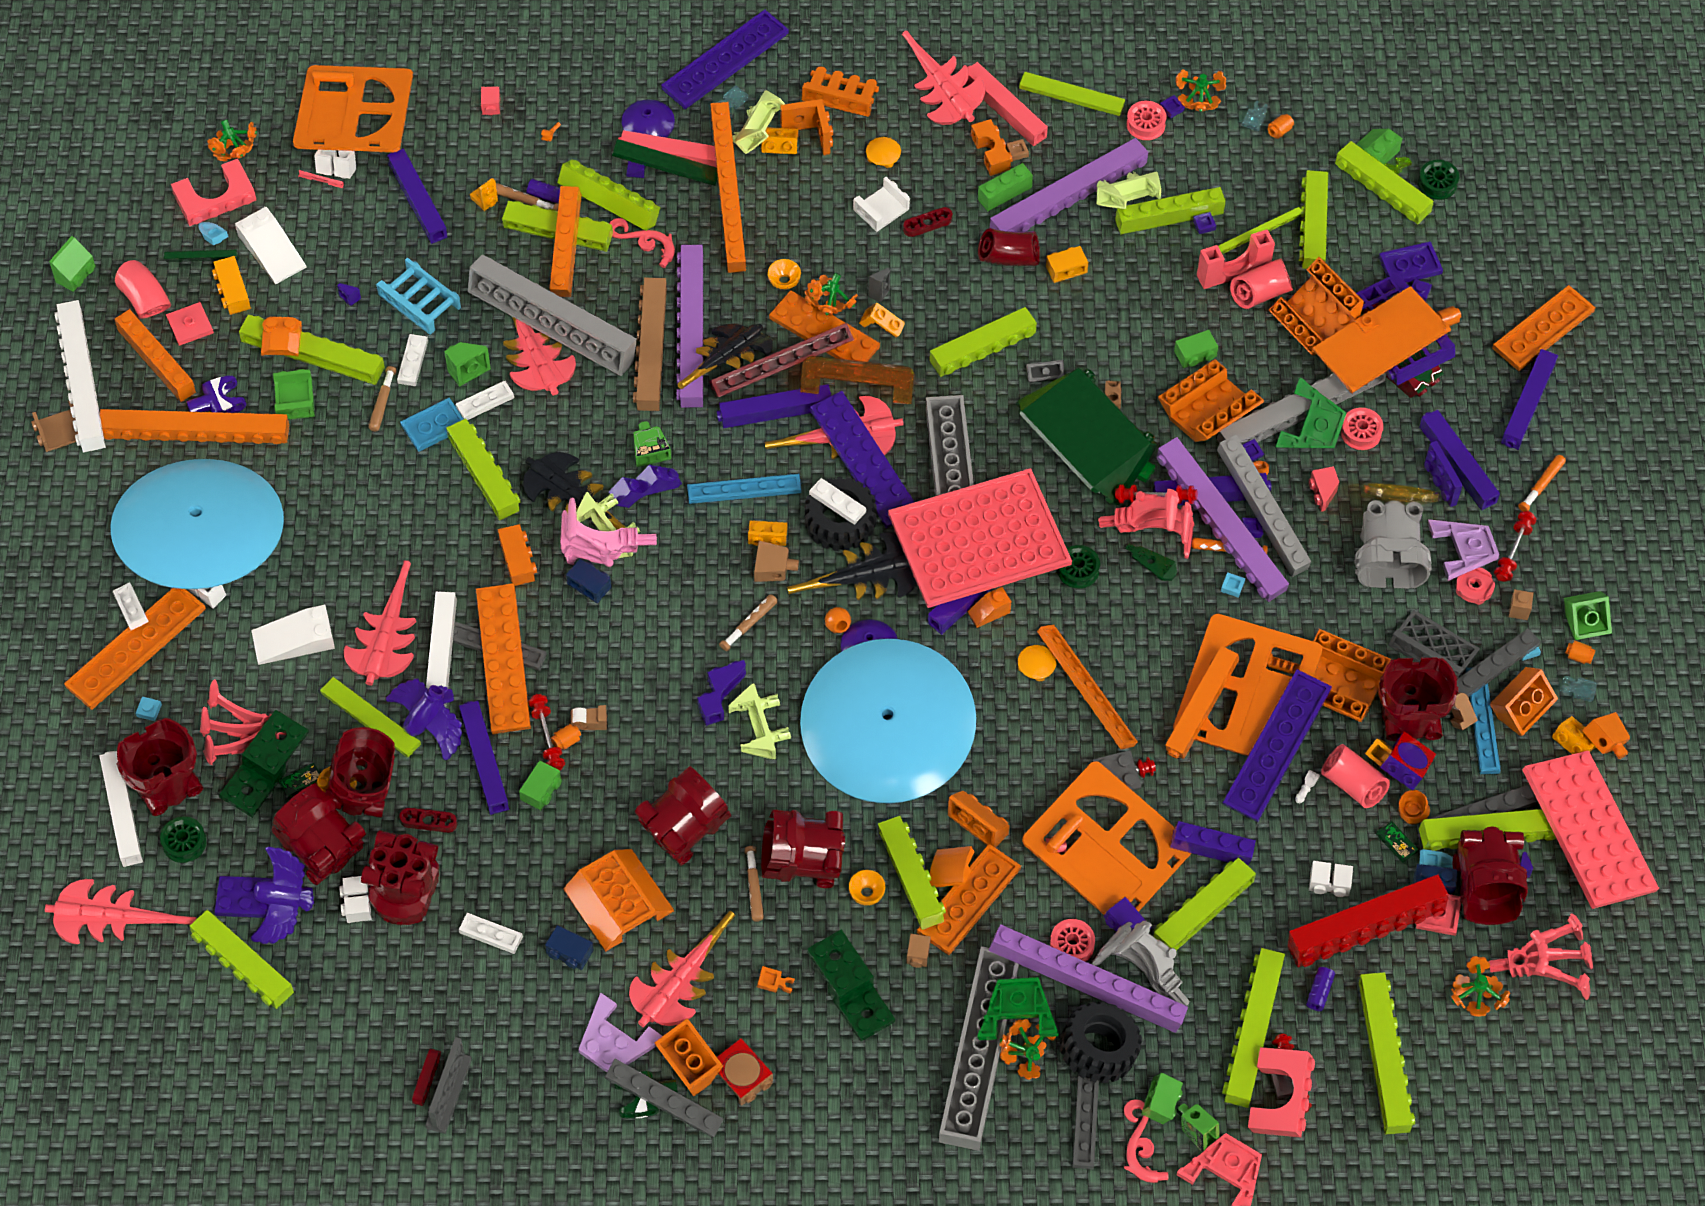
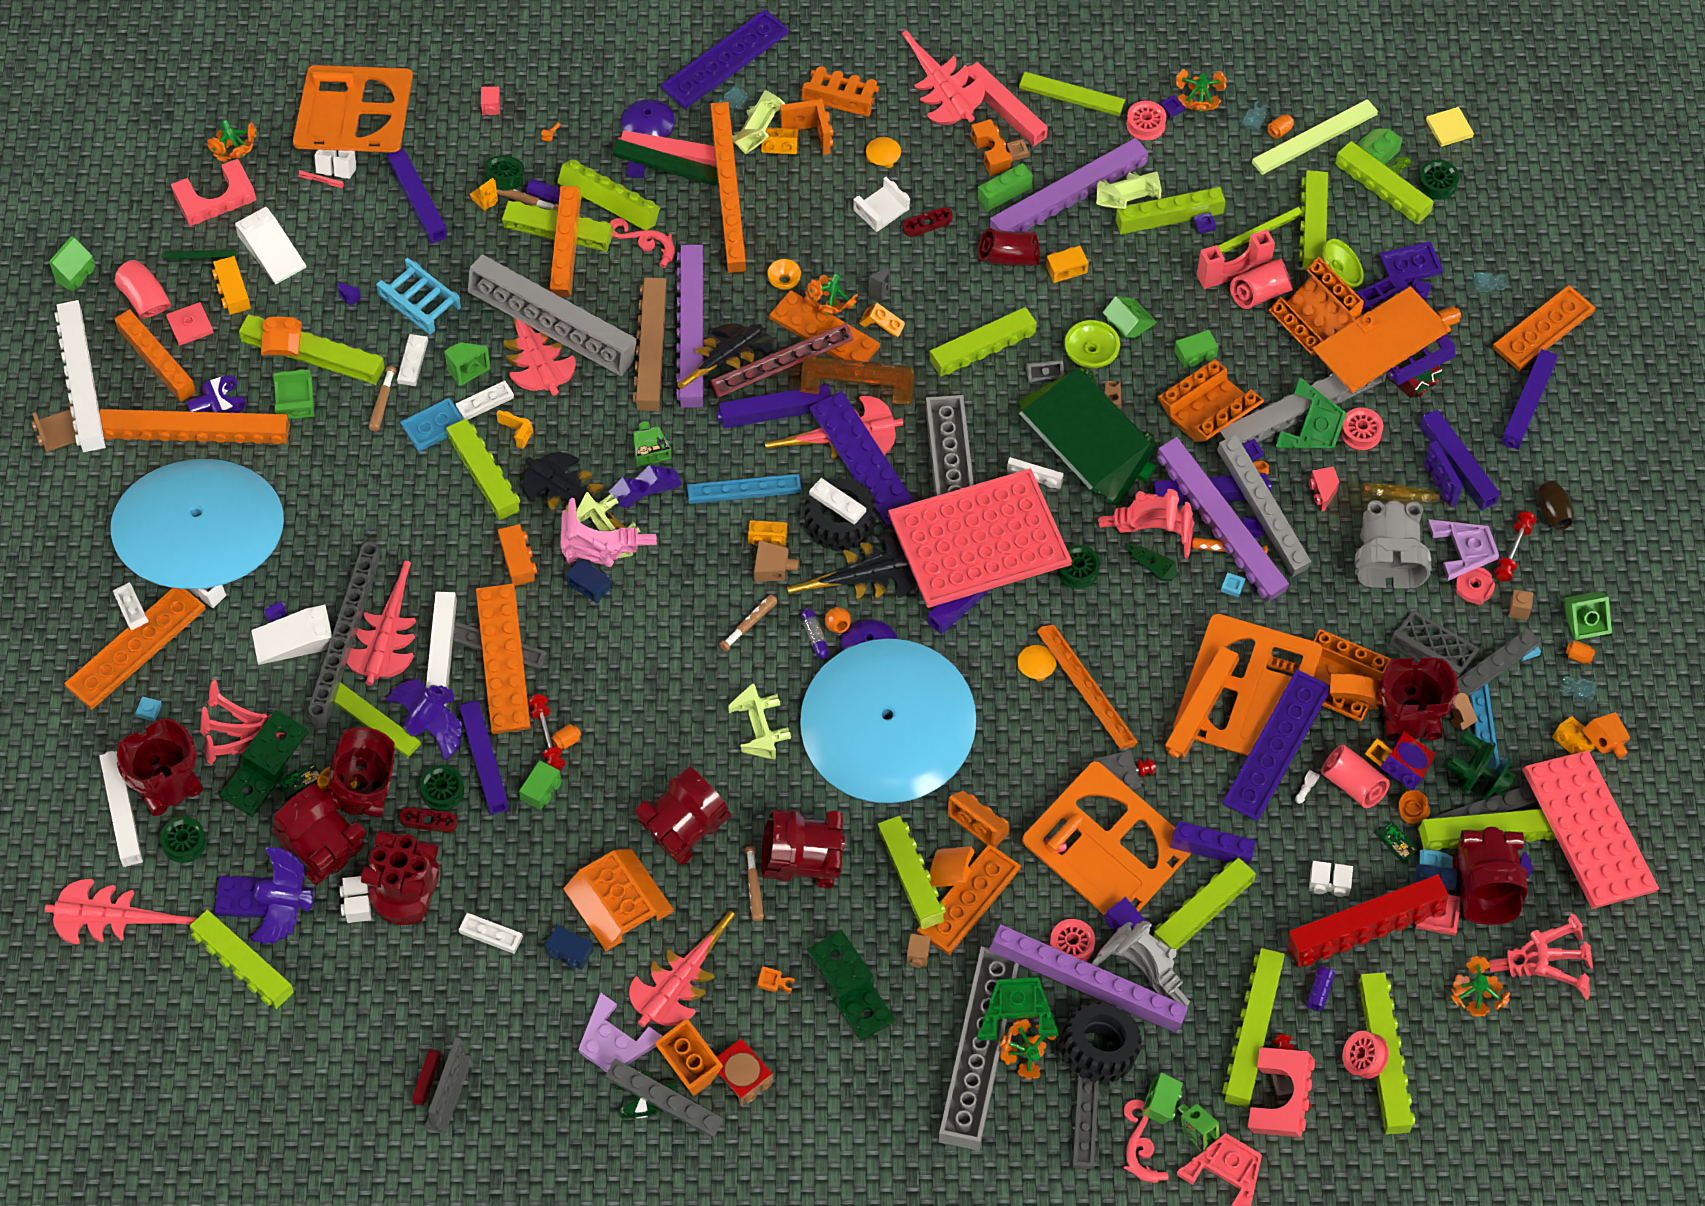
medium azure plate [199,222,228,245] -> none
medium nougat leg [570,705,607,730] -> none
dark purple arch [697,660,746,726] -> none
light orange piece [849,870,885,905] -> none
orange slope [968,587,1011,628] -> none
red axle [1115,484,1198,504] -> none
orange slope [1490,667,1558,736] -> none
orange piece [1518,455,1566,512] -> none
none -> dark purple plate [264,601,287,623]
none -> dark grey beam [309,542,380,727]
none -> dark green wheel [420,765,465,811]
none -> dark green wheel [484,155,524,190]
none -> light orange bracket [496,410,533,449]
none -> piece [801,608,830,660]
none -> white plate [1007,457,1064,489]
none -> lime dish [1065,320,1120,368]
none -> bright green slope [1103,296,1157,338]
none -> yellowish green tile [1252,99,1378,175]
none -> lime dish [1323,239,1364,288]
none -> orange arch [1330,674,1382,710]
none -> coral wheel [1342,1031,1389,1079]
none -> light yellow tile [1426,107,1474,147]
none -> dark green piece [1442,730,1515,800]
none -> clear light blue plate [1473,273,1506,292]
none -> dark brown piece [1538,481,1574,530]

